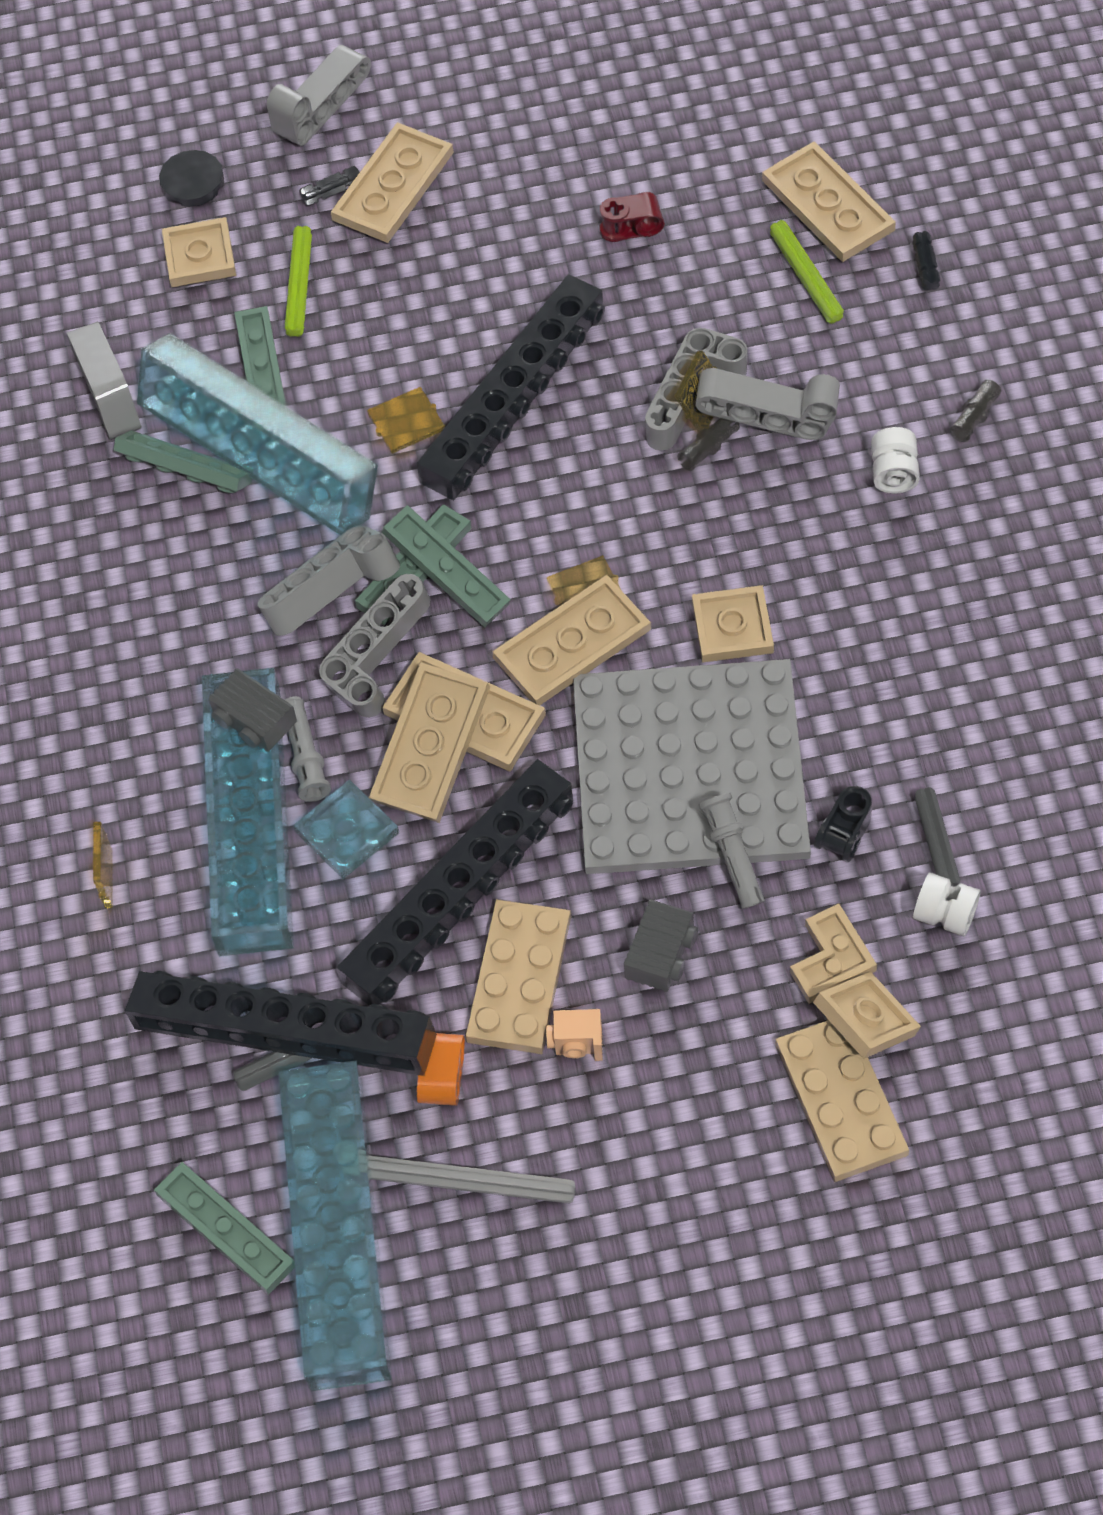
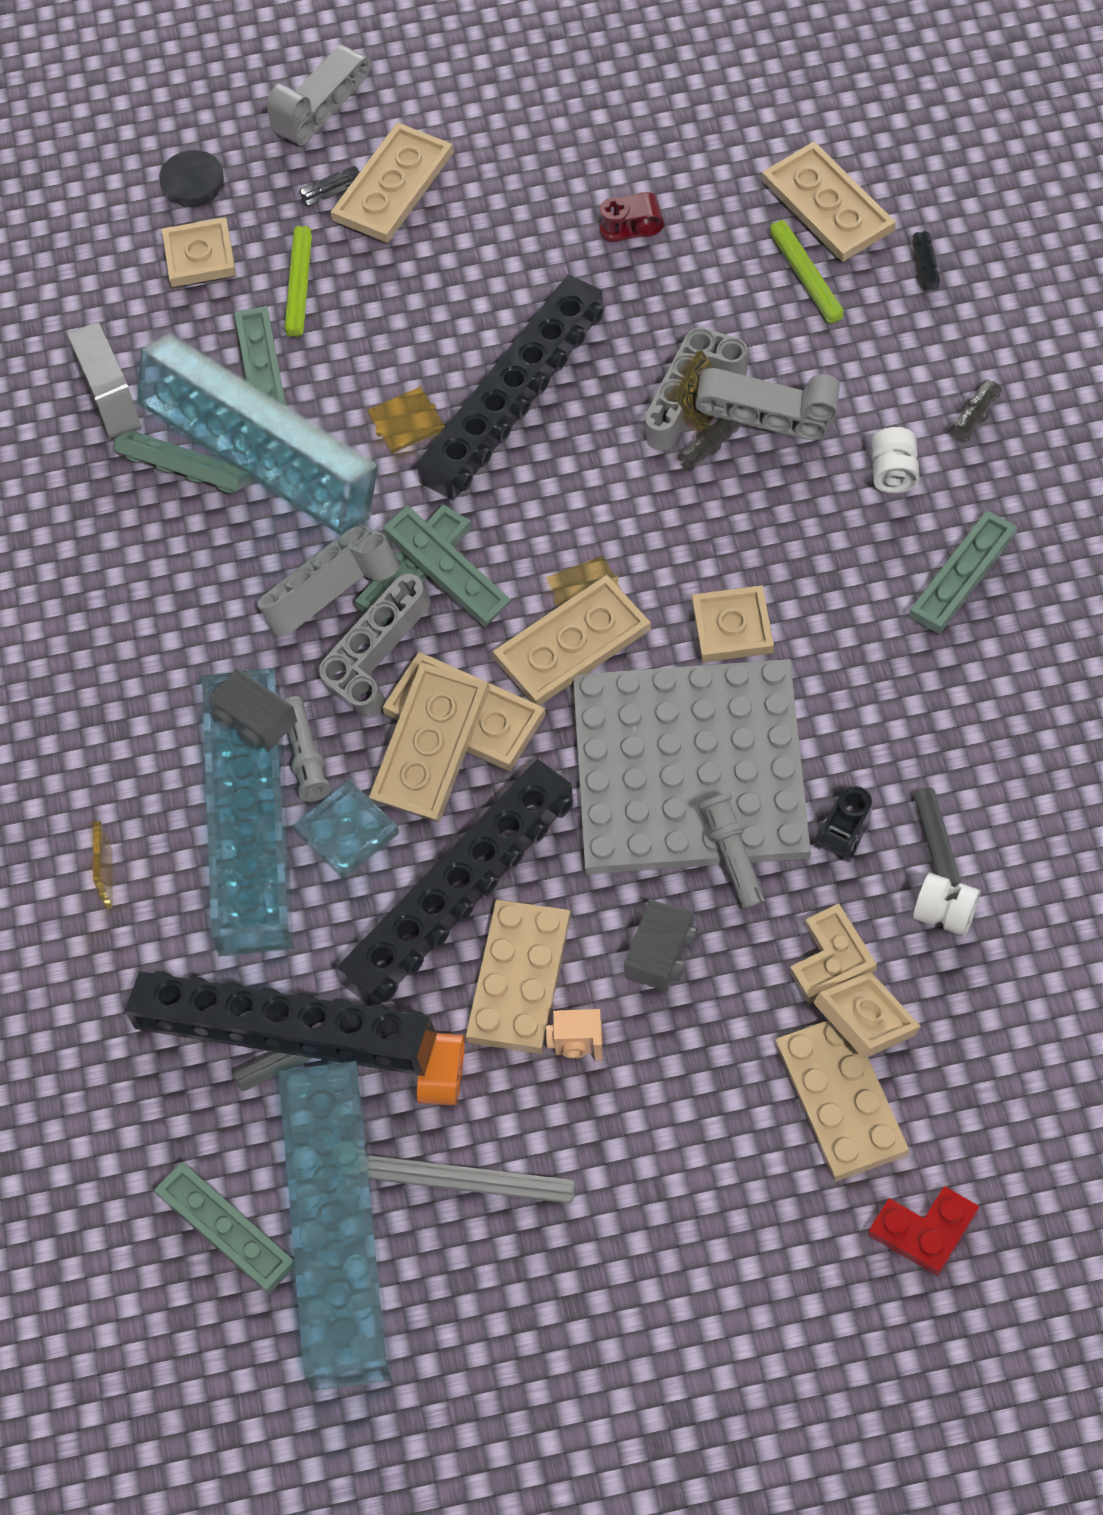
none -> red plate [868,1186,980,1277]
none -> sand green plate [909,510,1017,634]

